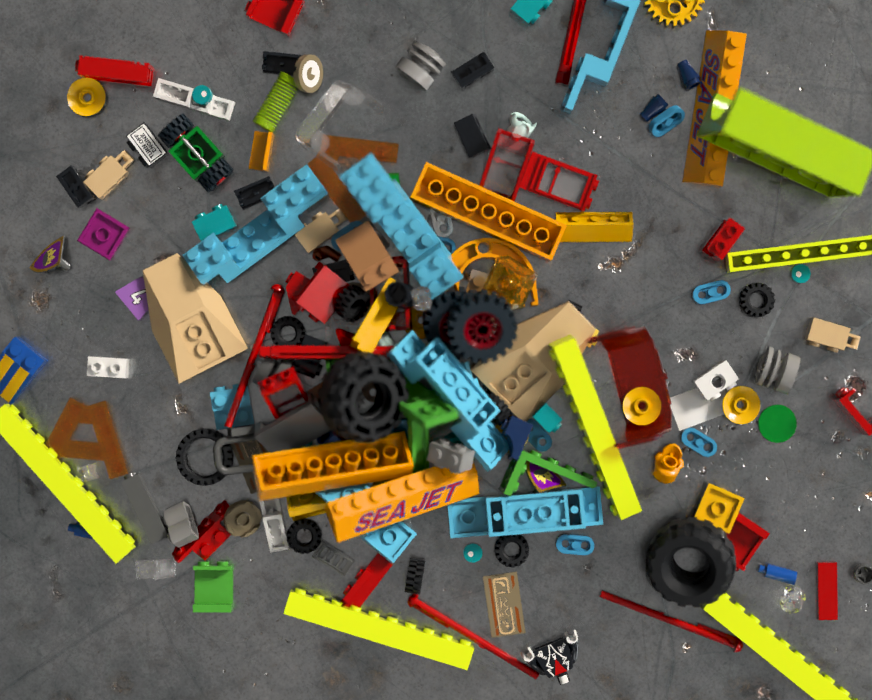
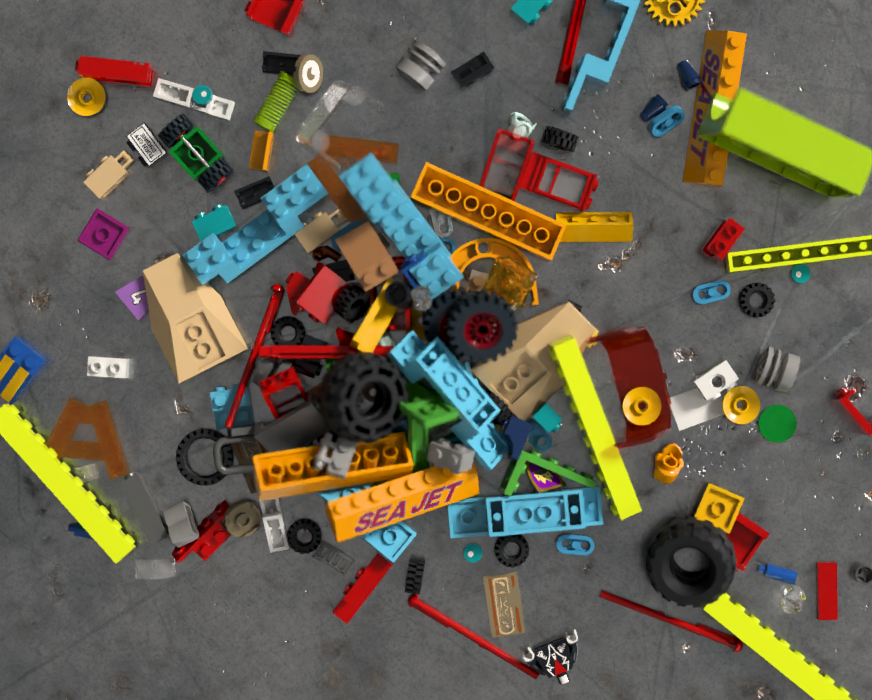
shield [30,236,71,273] -> none
black hinge [56,165,96,208] -> none
bright green panel [193,561,233,613] -> none
neon yellow brick [283,588,474,670] -> none
yellow bracket [286,492,327,521] -> none
black hinge [454,114,491,158] -> none
dark azure plate [681,428,717,457] -> none
tan brick [804,317,861,353] -> none
none -> light grey plate [314,433,357,479]
none -> blue bracket [401,250,425,288]
none -> black tyre [541,126,579,152]

